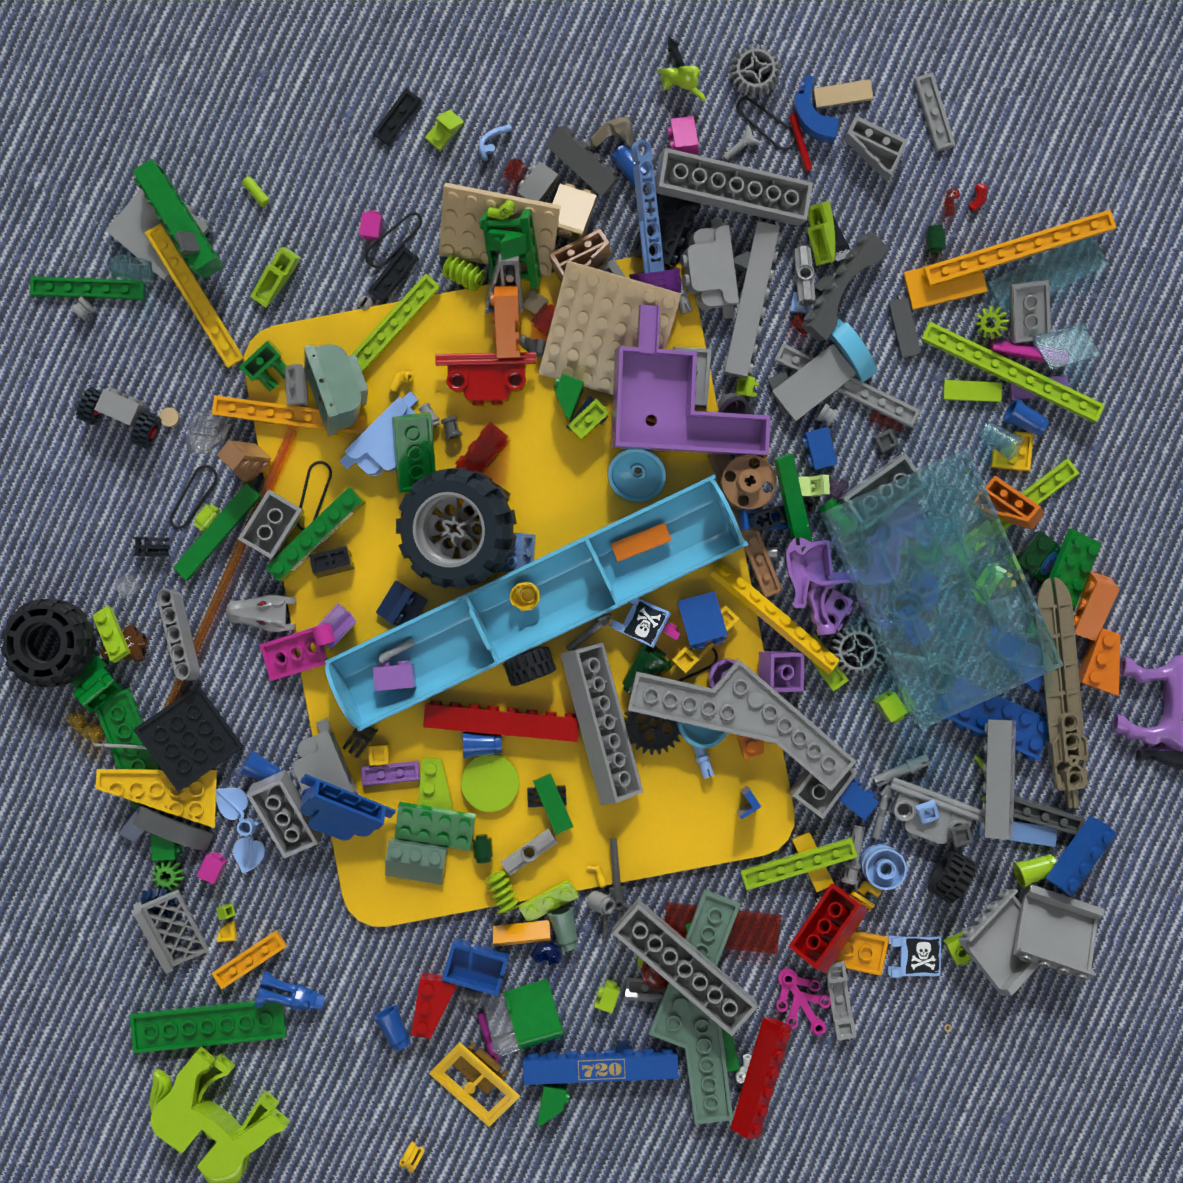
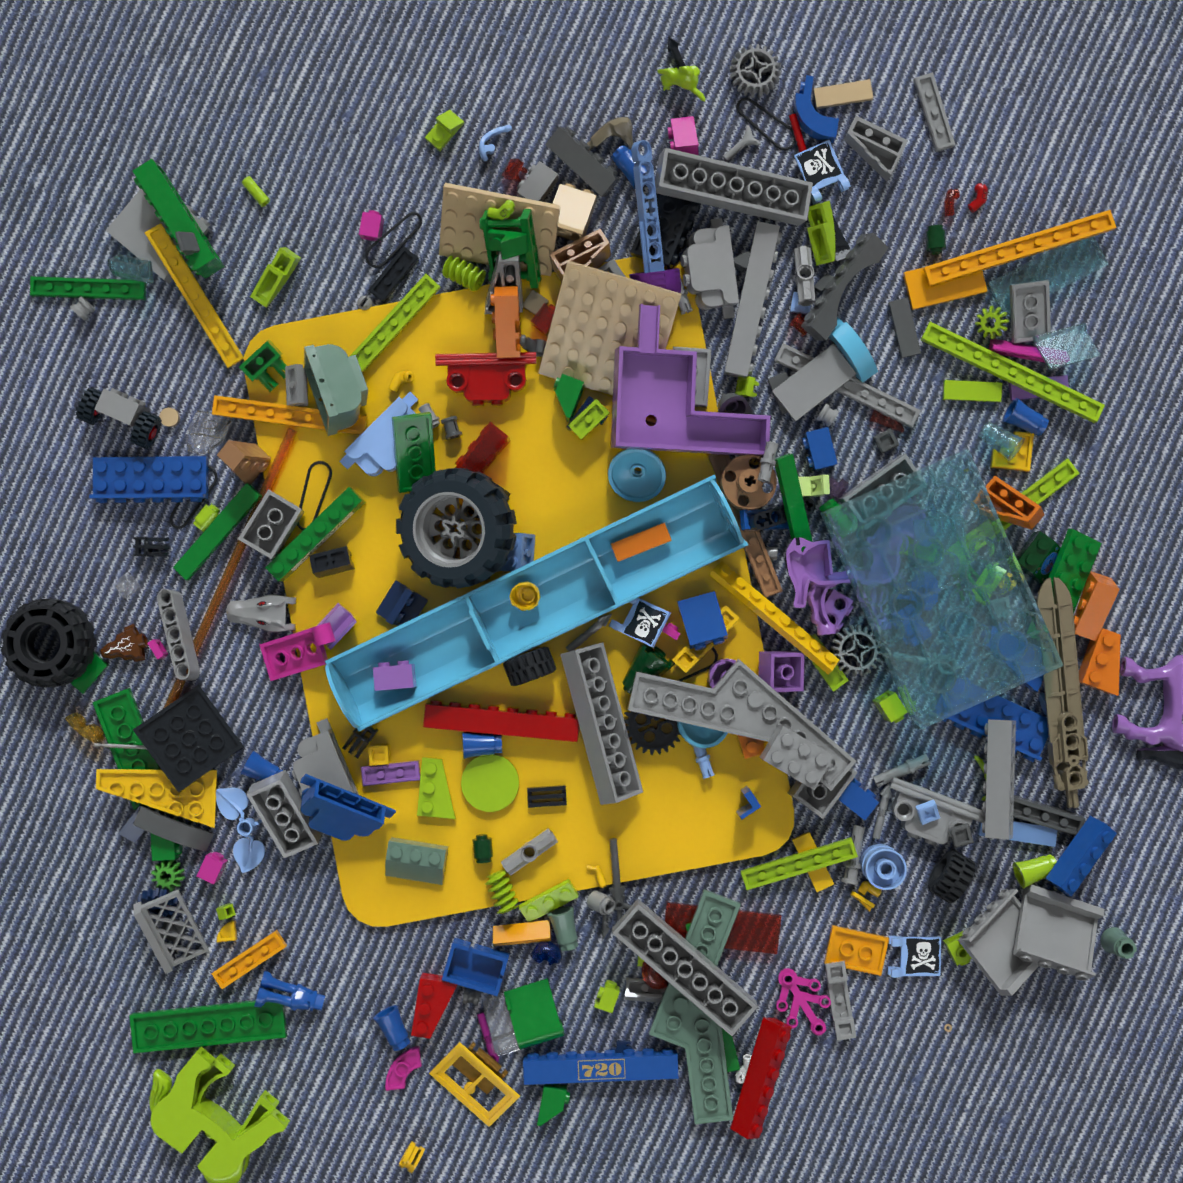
green brick [72,667,121,713] -> none
lime plate [92,605,130,663] -> none
black tile [373,88,422,147] -> none
light grey piece [378,638,415,663] -> none
green plate [395,802,476,851] -> none
green tile [533,773,574,834] -> none
red brick [788,883,870,973] -> none
none -> blue bracket [89,456,208,503]
none -> dark pink tile [147,639,168,659]
none -> dark pink tile [385,1046,422,1091]
none -> light grey pin [757,441,779,483]
none -> light grey brick [760,723,834,790]
none -> flag [794,140,851,205]
none -> sand green plant [1101,927,1137,959]

